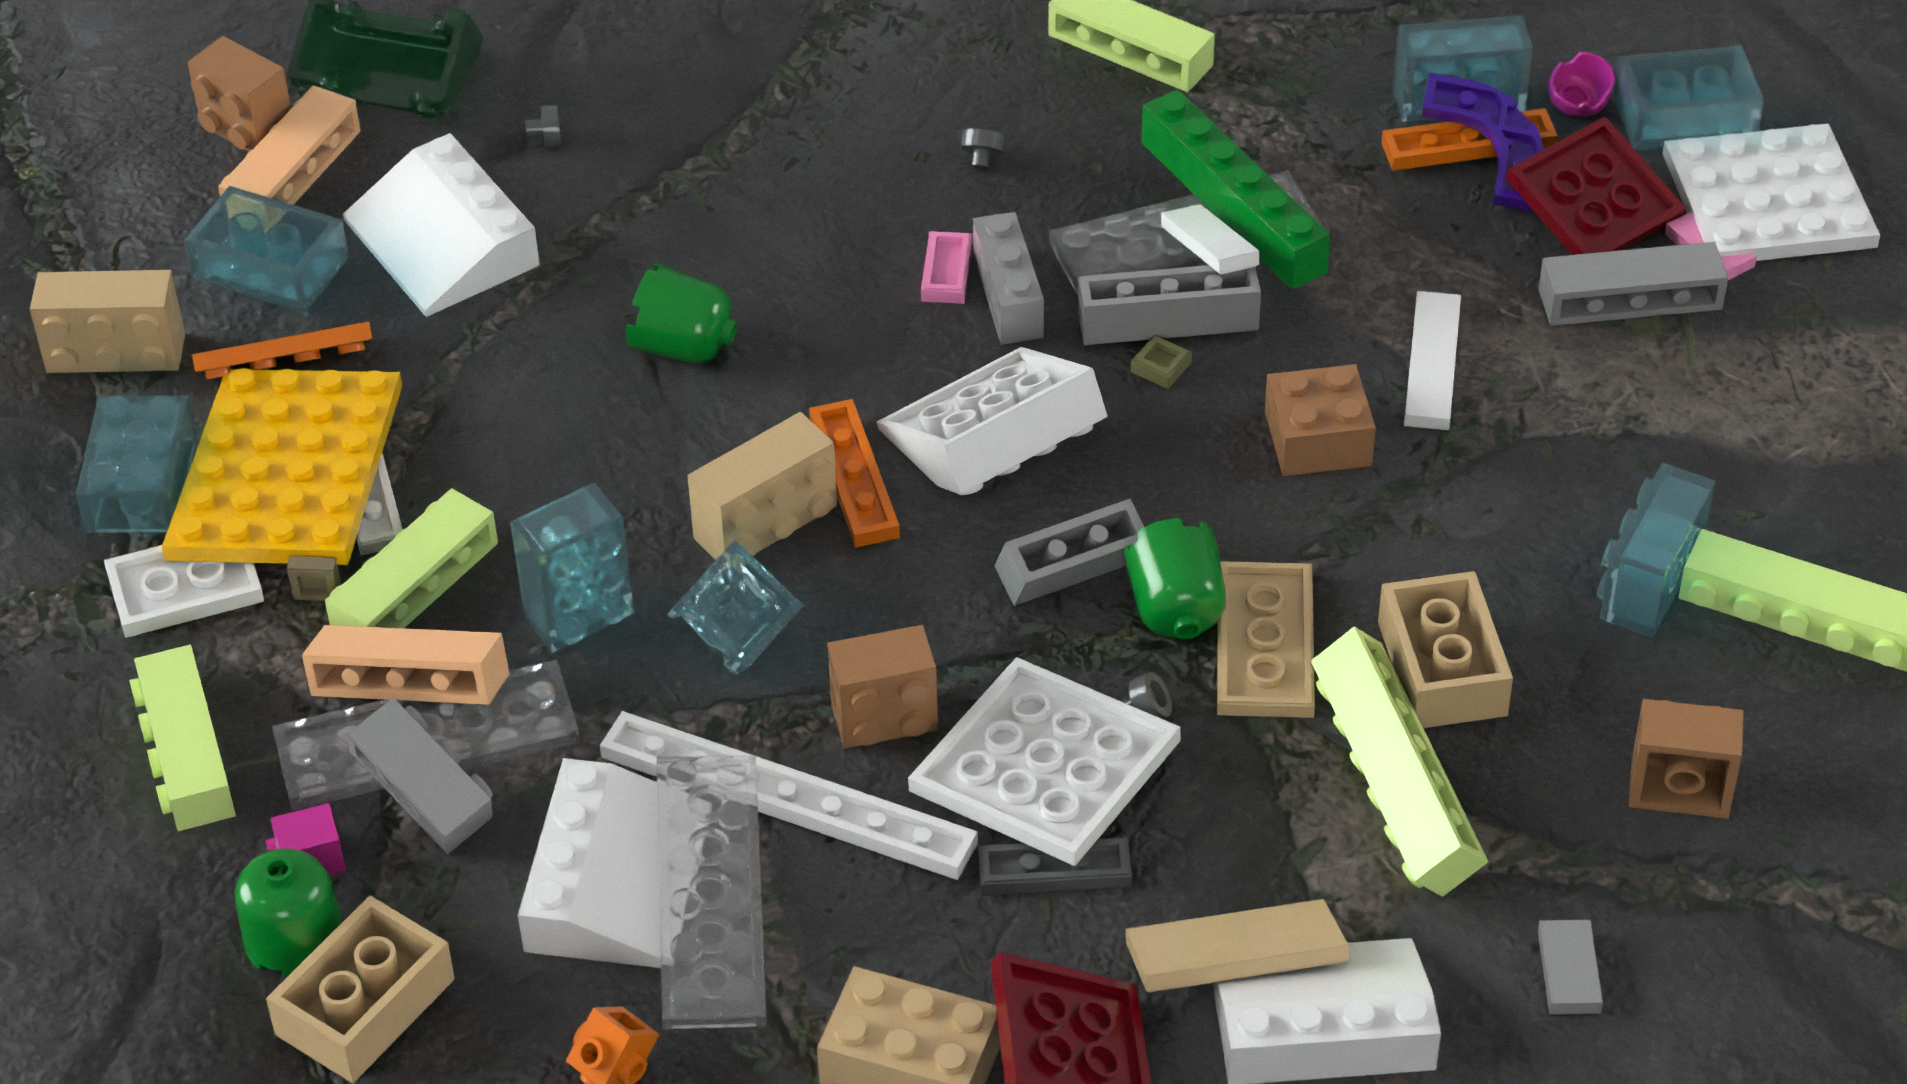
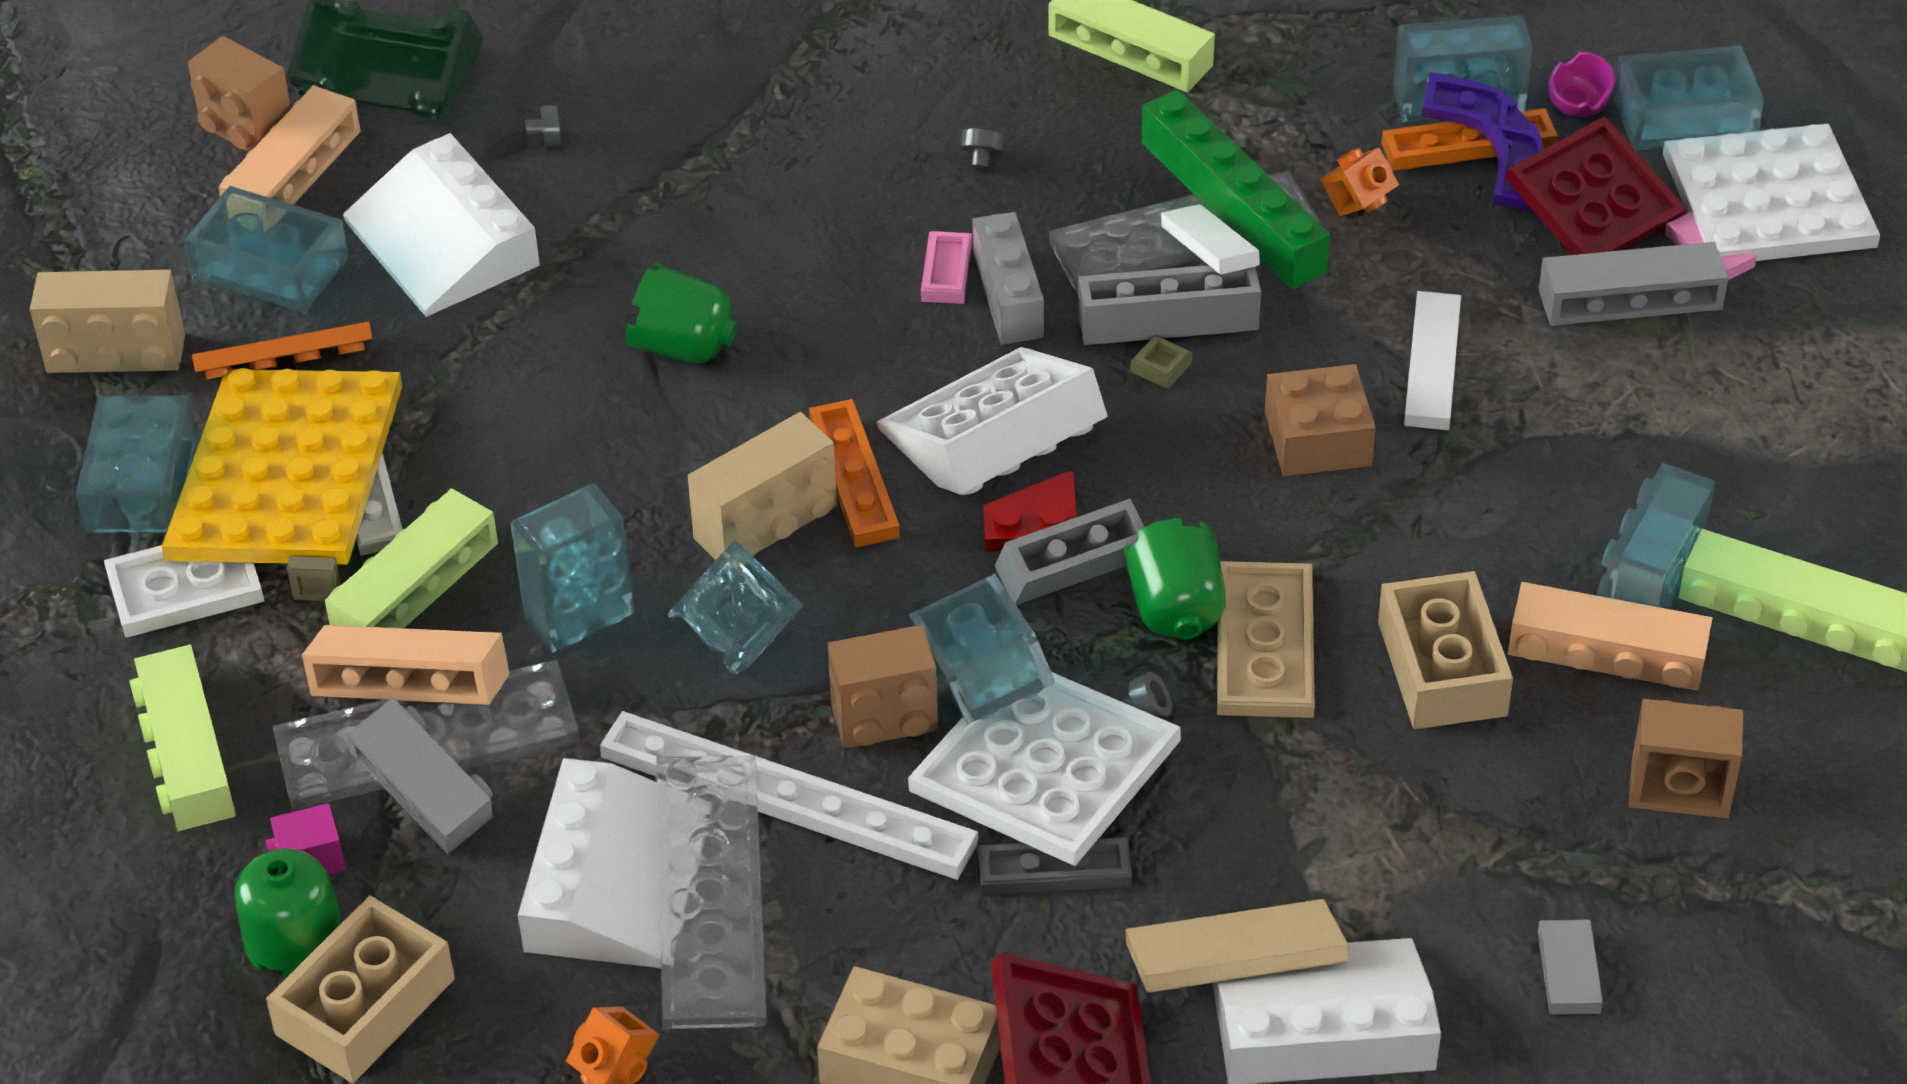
yellowish green brick [1311,626,1488,897] -> none
none -> clear light blue brick [909,574,1055,725]
none -> red wing [983,472,1077,552]
none -> orange brick [1320,147,1399,216]
none -> light nougat brick [1508,582,1713,691]

